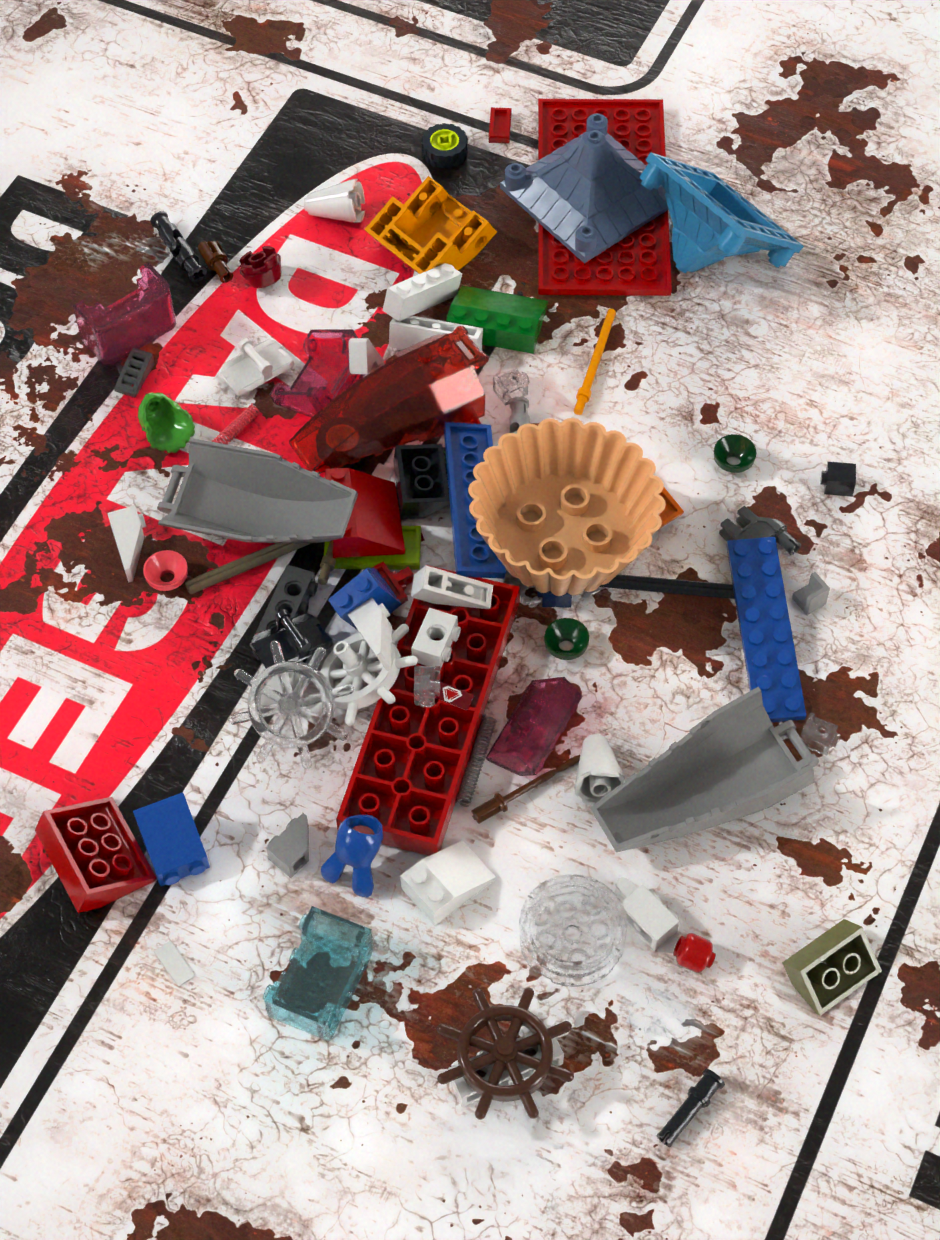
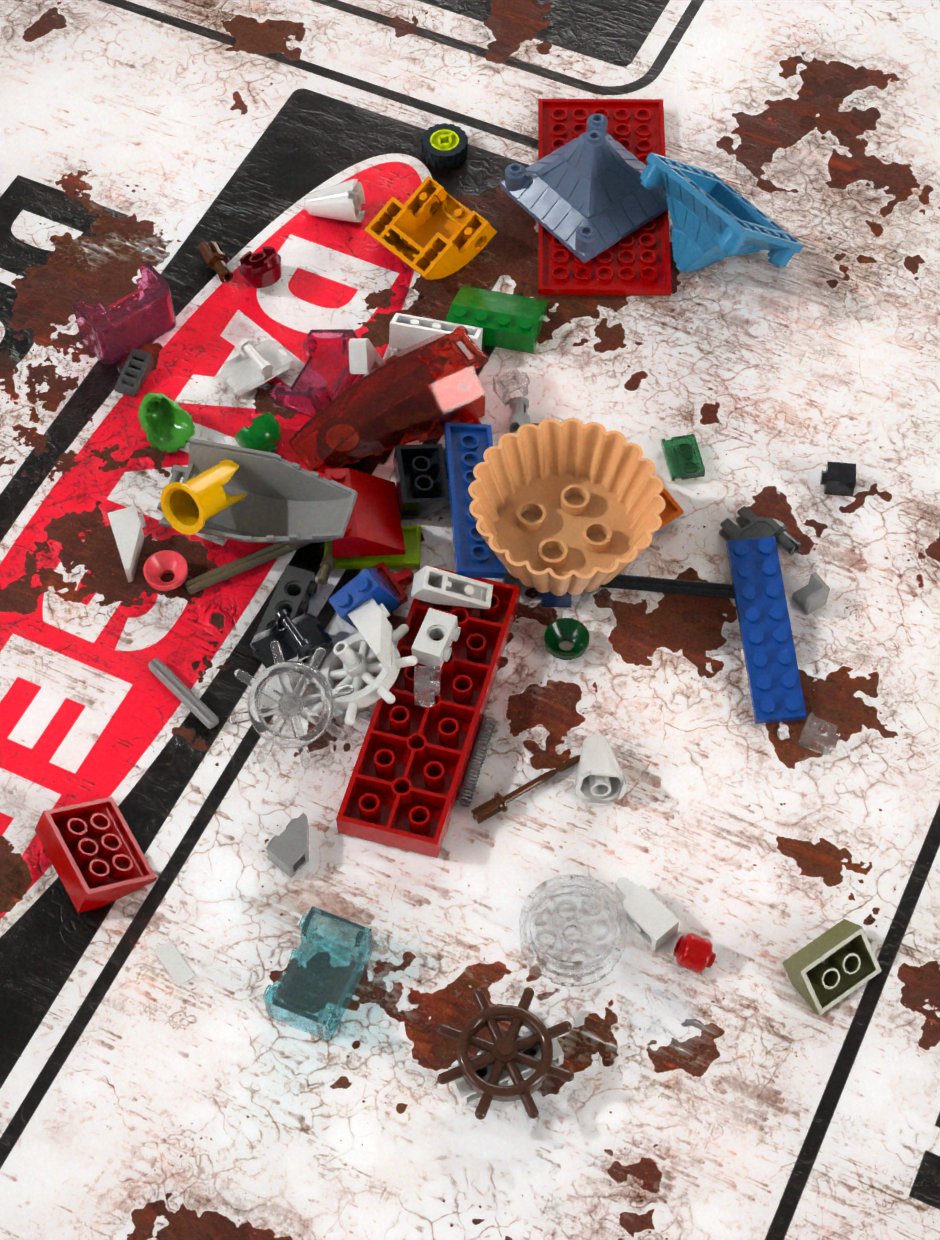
blue slope [133,792,210,887] -> none
black piece [150,211,207,282] -> none
coral piece [212,403,260,445] -> none
blue piece [321,815,383,897] -> none
white brick [382,263,462,321] -> none
white slope [400,841,496,926] -> none
dark red sticker [426,680,475,710] -> none
clear pink slope [486,677,583,776] -> none
red tile [489,107,512,144] -> none
light orange bar [574,309,616,415] -> none
light grey windscreen [590,687,819,852] -> none
black pin [656,1068,725,1147] -> none
dark green piece [713,434,757,473] -> none
none -> light grey axle [148,658,219,729]
none -> yellow piece [160,459,248,535]
none -> green cylinder [234,412,282,453]
none -> clear green plate [661,434,705,482]

